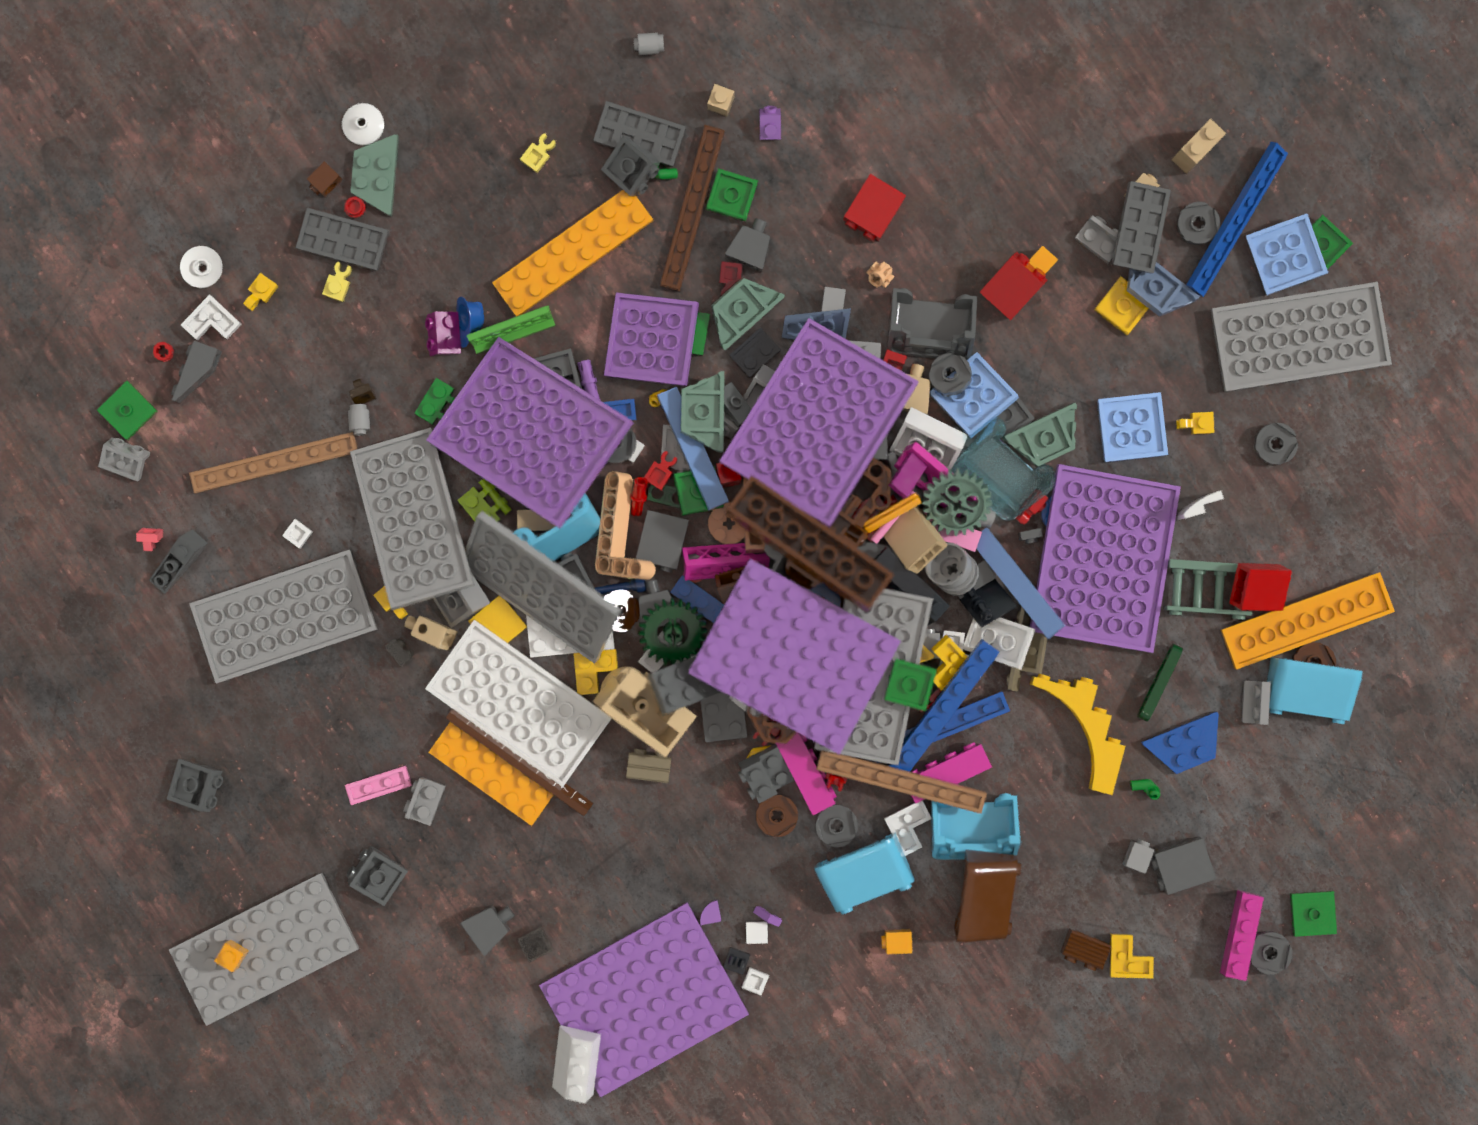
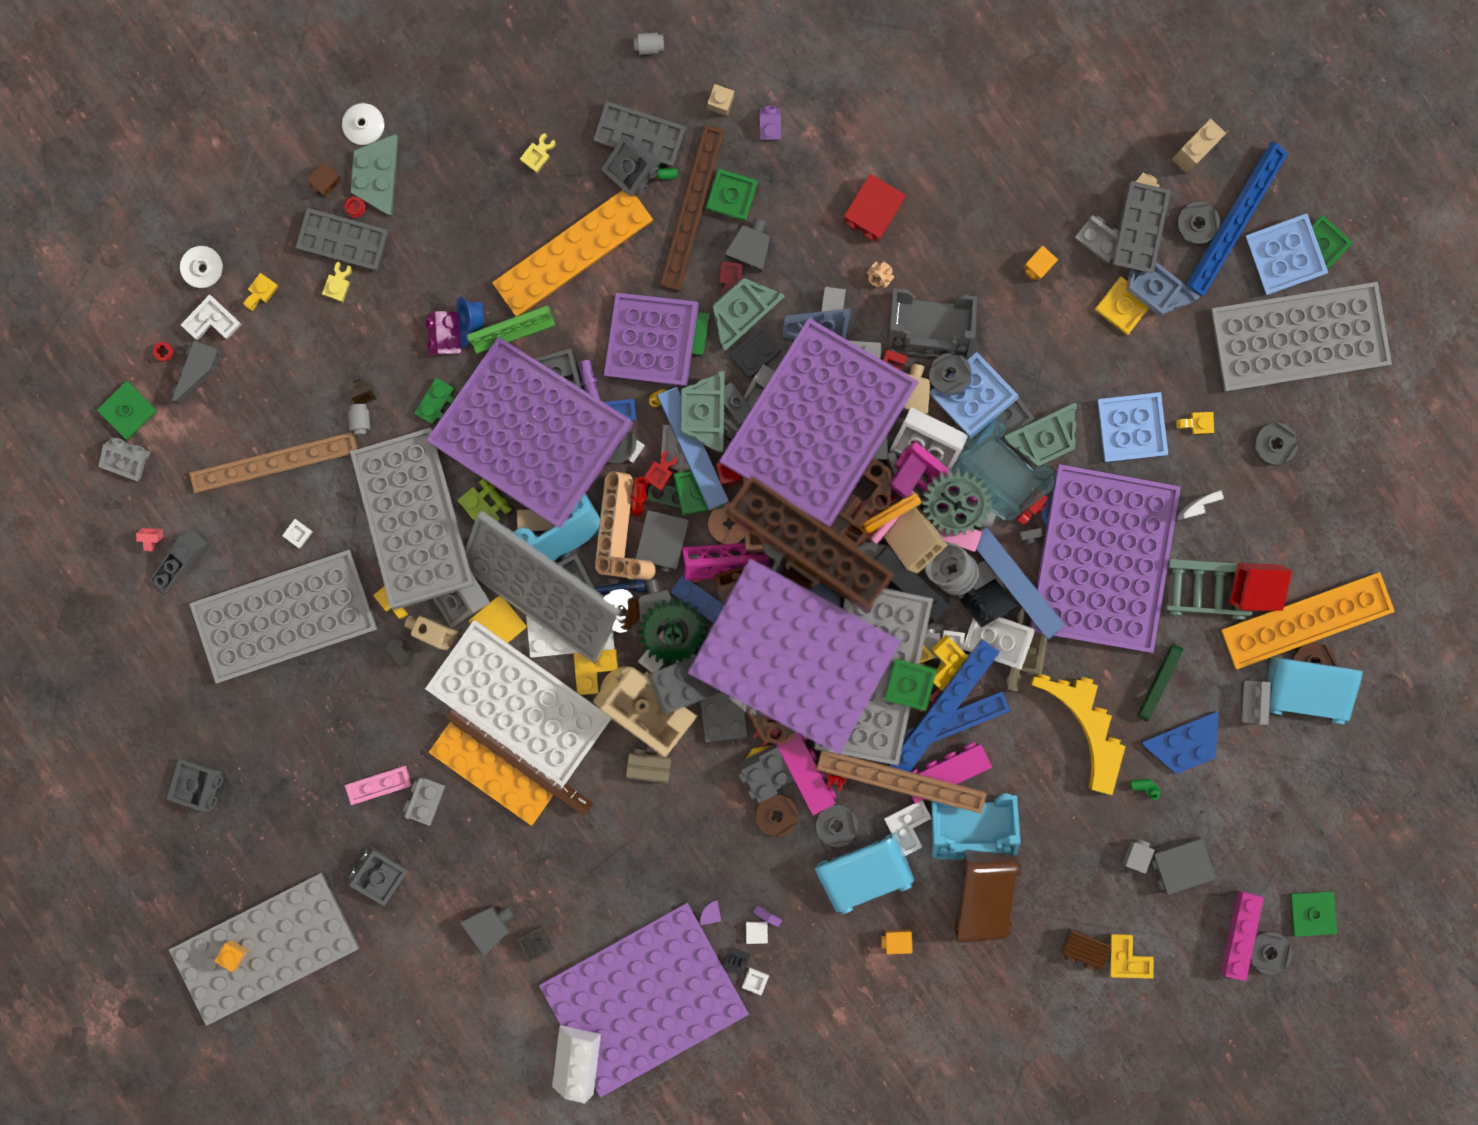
red brick [980,252,1047,321] -> none

